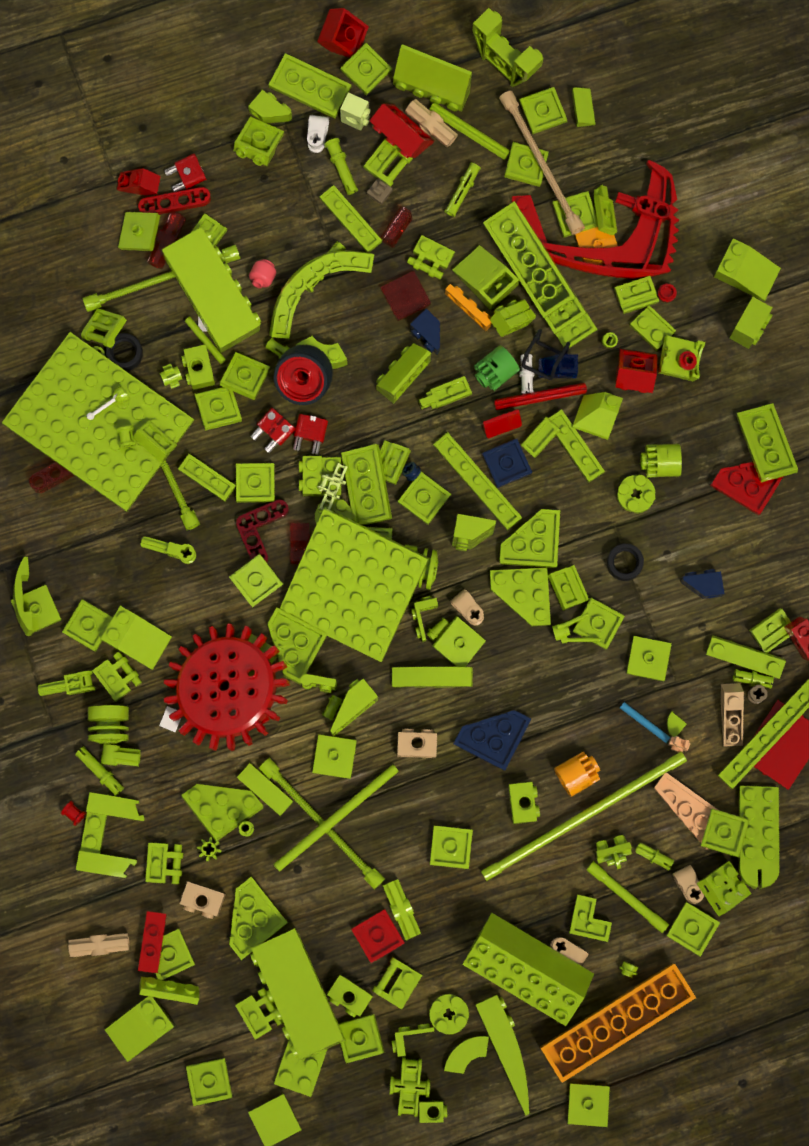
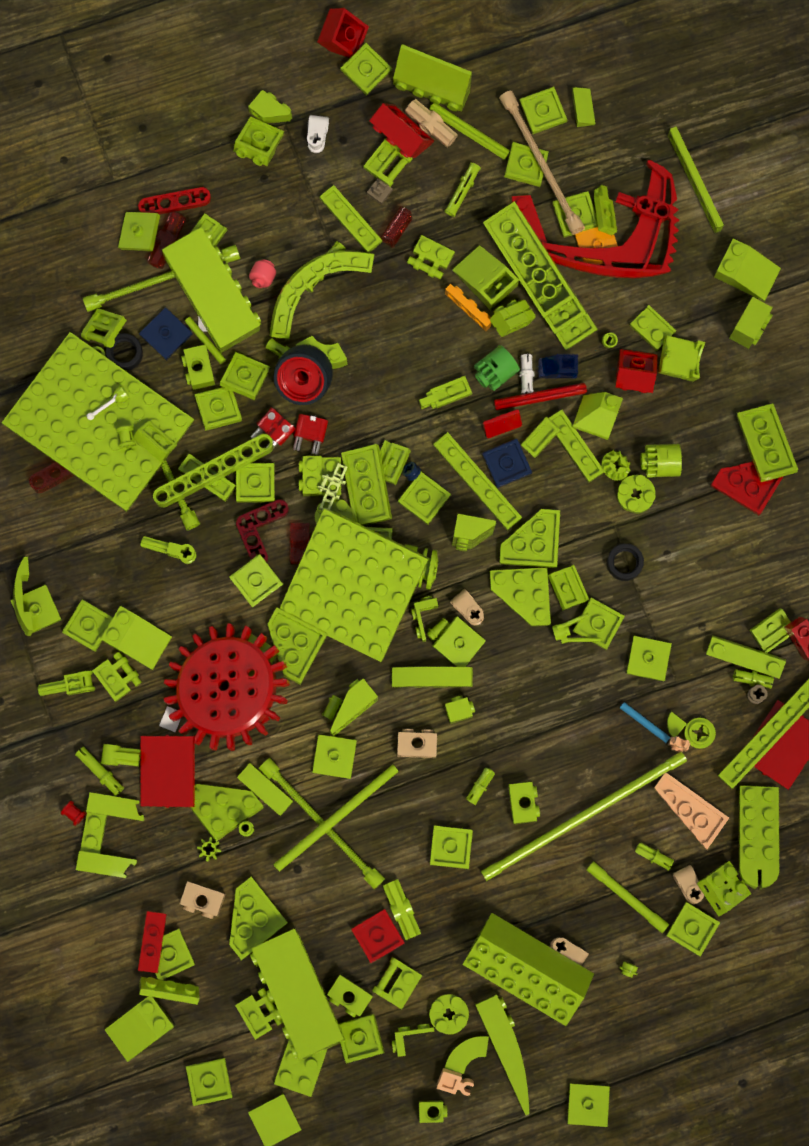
tan piece [68,933,130,957] -> none
lime wheel [88,705,129,744] -> none
red slope [117,168,161,196] -> none
lime plate [145,843,183,884] -> none
lime gear [160,364,182,389] -> none
red piece [164,153,207,192] -> none
lime plate [269,53,352,119] -> none
lime plate [301,674,337,693] -> none
lime pin [324,138,358,195] -> none
yellowish green brick [340,93,371,130] -> none
lime slope [376,343,431,404] -> none
clear red plate [381,271,431,321] -> none
lime axle [389,1057,430,1117] -> none
dark blue slope [410,309,440,355] -> none
dark blue plate [453,710,531,771] -> none
lime wedge [472,8,543,87] -> none
black piece [521,329,570,380] -> none
light orange brick [539,963,696,1083] -> none
light orange gear [554,751,600,797] -> none
lime plate [569,895,612,942] -> none
lime hips [596,835,632,870] -> none
lime plate [614,276,659,314] -> none
red plate [658,283,677,302] -> none
red plate [678,351,697,370] -> none
dark blue slope [681,569,725,599] -> none
lime plate [701,809,750,858] -> none
tan slope [721,683,744,746] -> none
none -> dark blue plate [139,307,193,361]
none -> red piece [141,735,195,808]
none -> lime beam [153,434,274,507]
none -> light nougat plate [436,1068,474,1096]
none -> lime brick [445,696,475,724]
none -> lime axle [465,768,495,805]
none -> lime gear [602,450,631,481]
none -> lime tile [668,127,724,233]
none -> lime gear [685,718,716,749]

